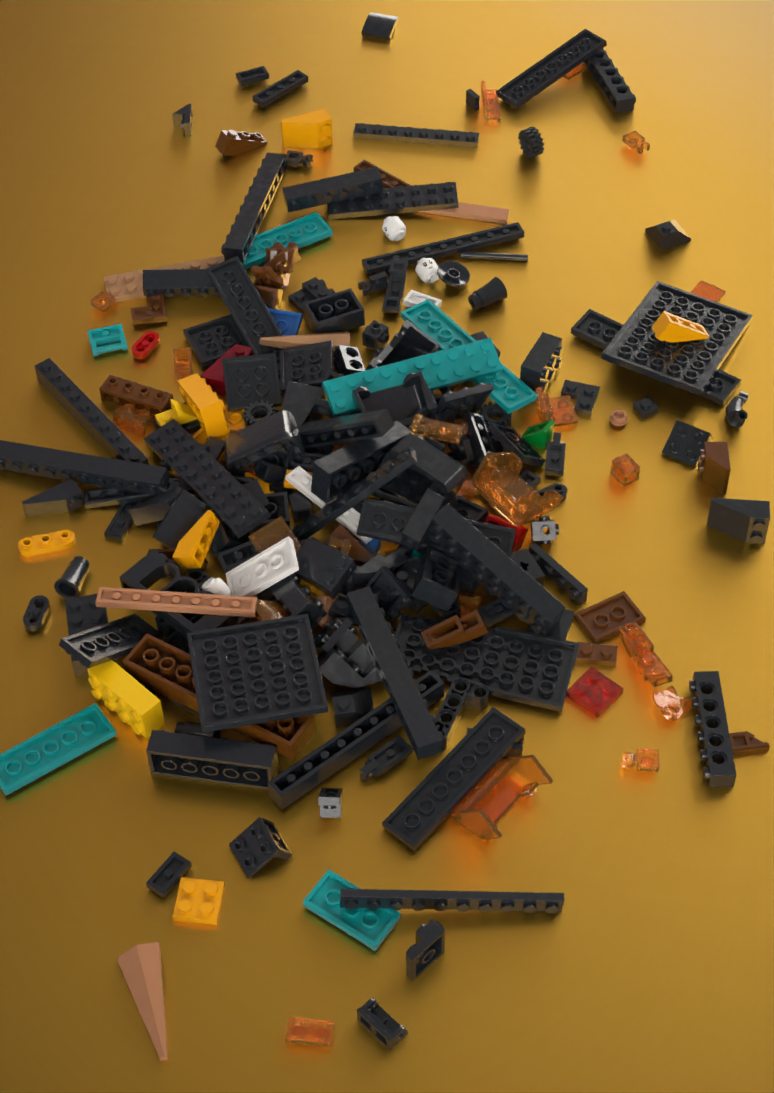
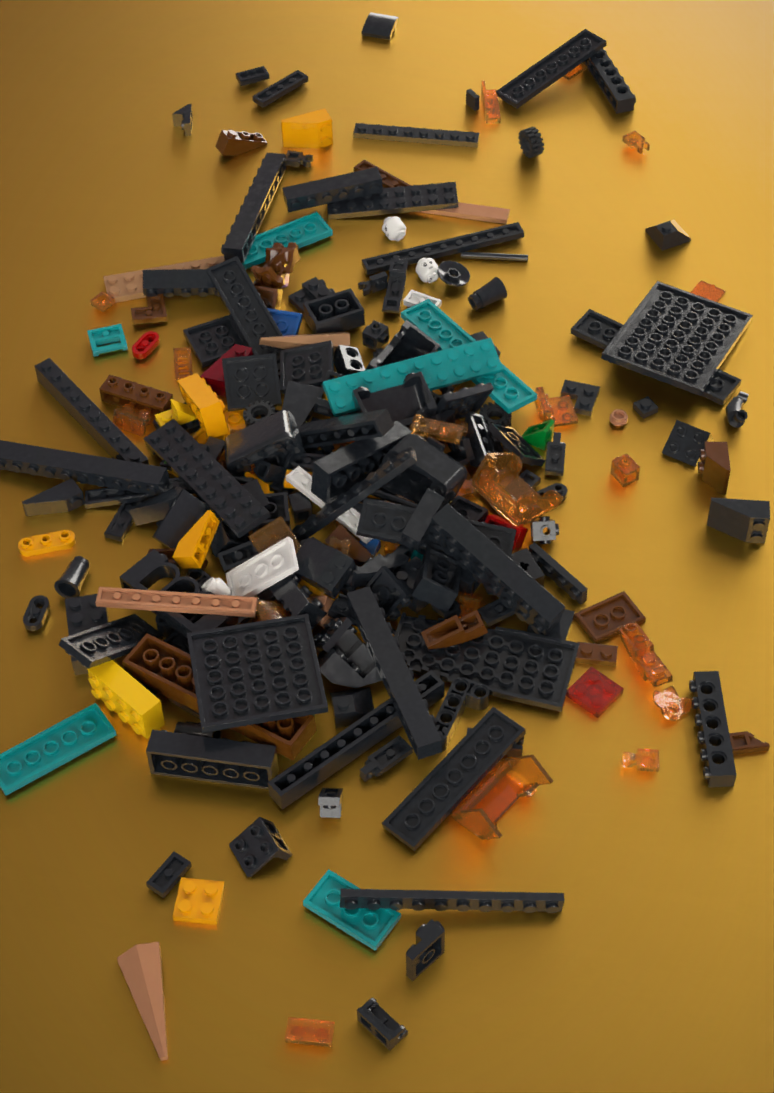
black brick [520,332,564,398] -> none
light orange slope [652,311,709,343] -> none

